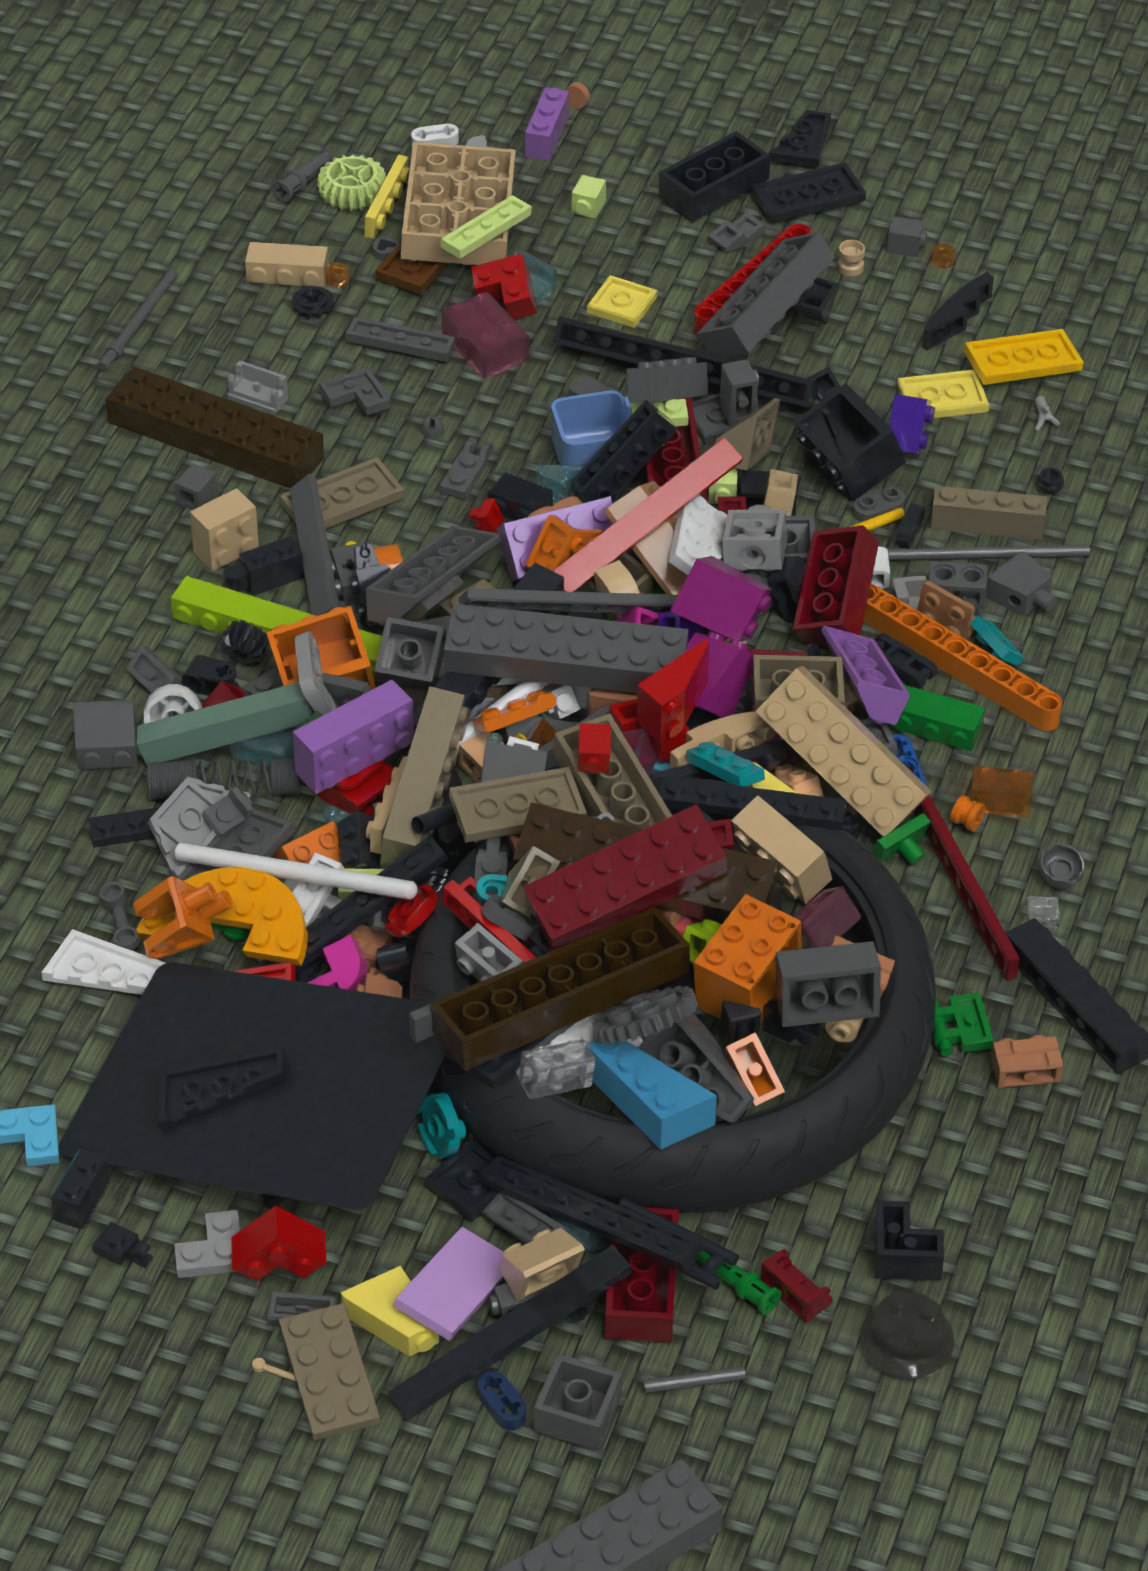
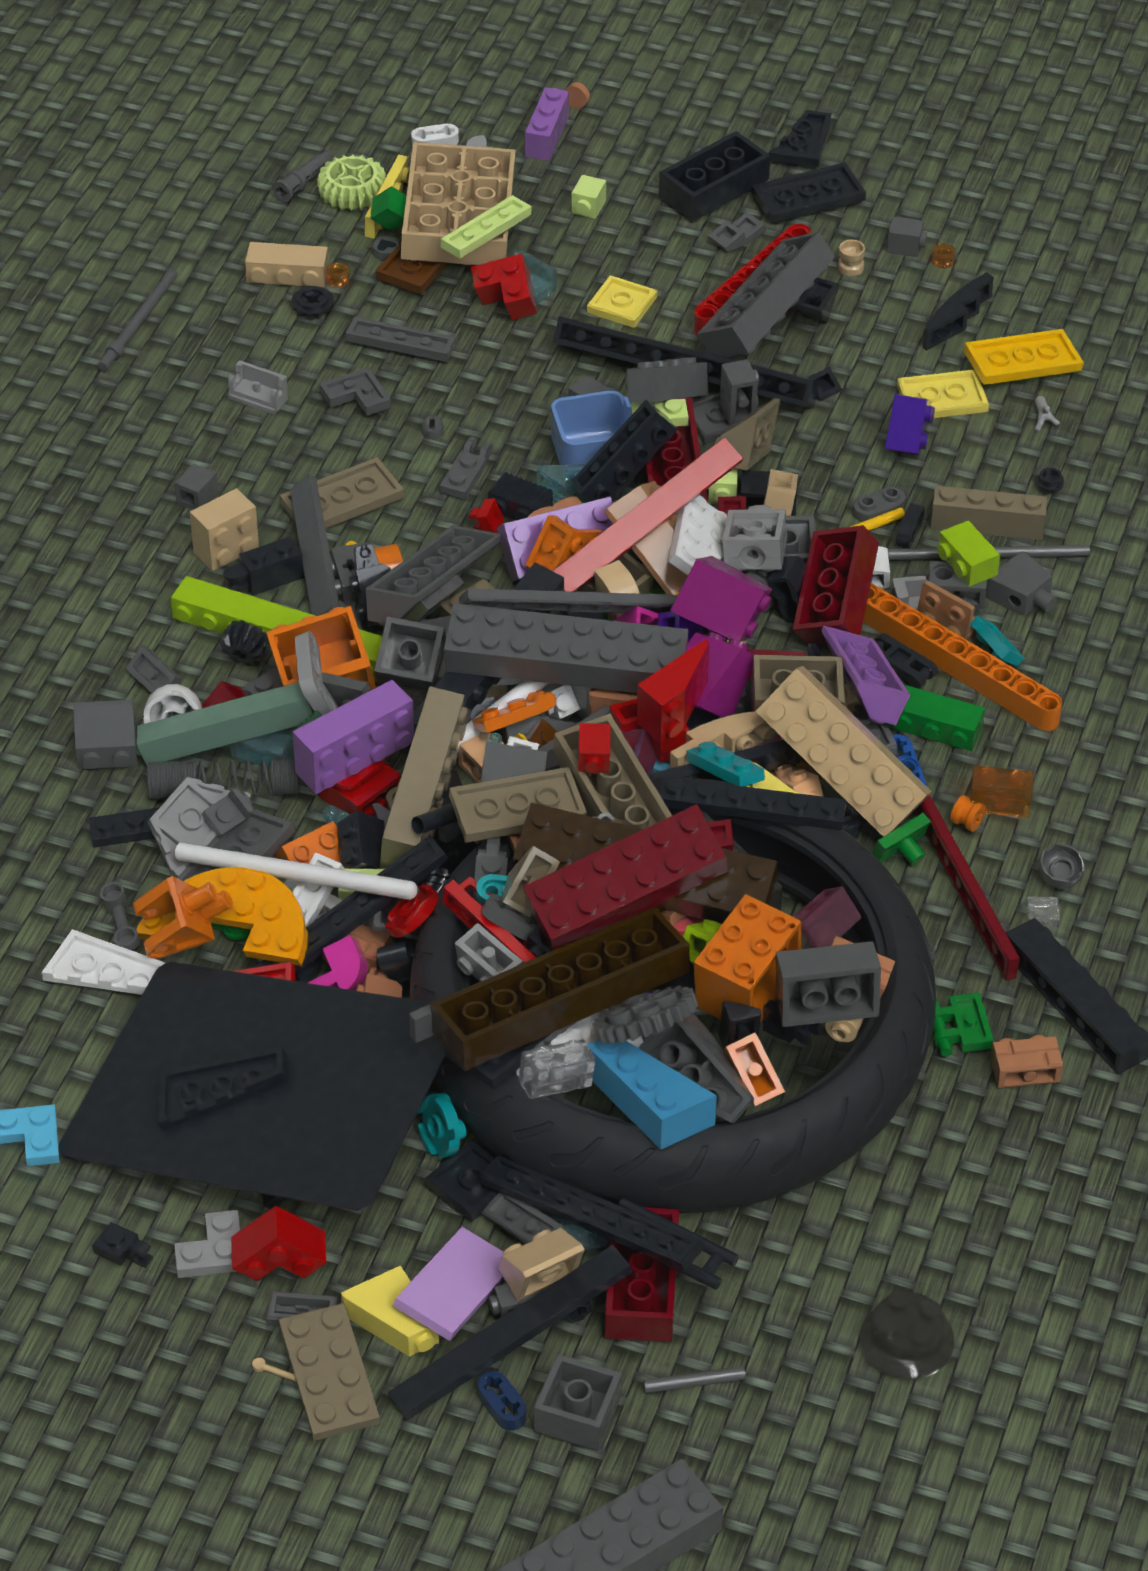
black brick [50,1149,110,1229] -> none
dark brown brick [105,366,324,489] -> none
black piece [181,655,239,696] -> none
tan plate [366,756,407,854] -> none
clear pink brick [441,292,529,379] -> none
green pin [695,1251,782,1315] -> none
tan brick [731,796,832,904] -> none
dark red hinge [760,1249,833,1323] -> none
black container [794,383,906,501] -> none
black brick [874,1200,944,1280] -> none
none -> green piece [370,186,406,229]
none -> lime brick [937,520,1000,587]

